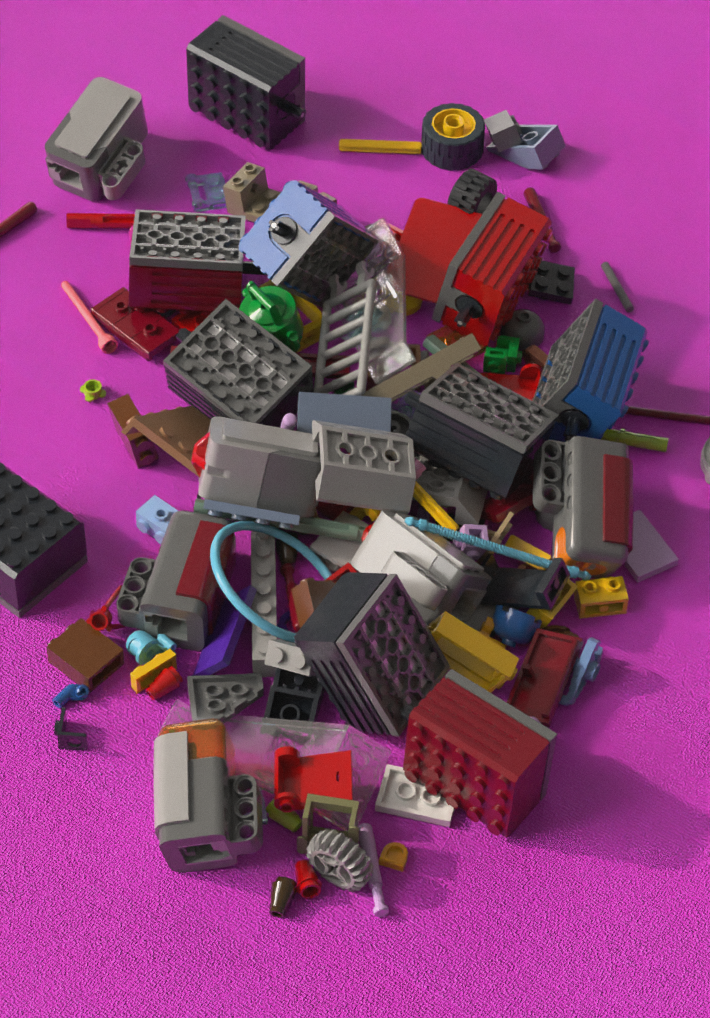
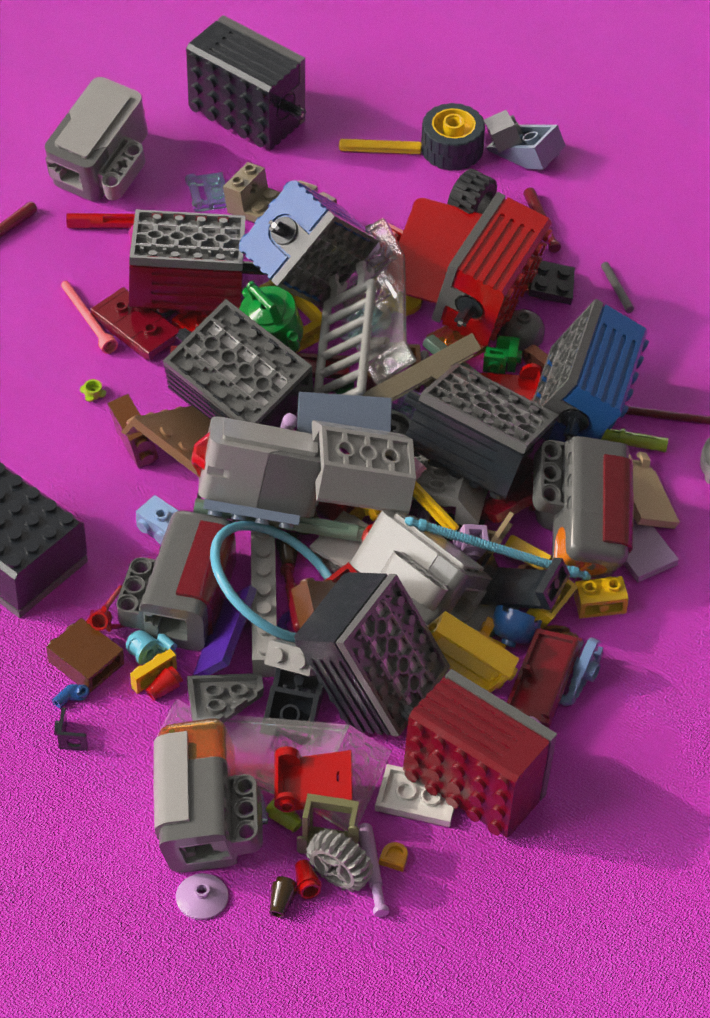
none -> lavender dish [176,873,228,920]
none -> tan tile [629,452,680,529]

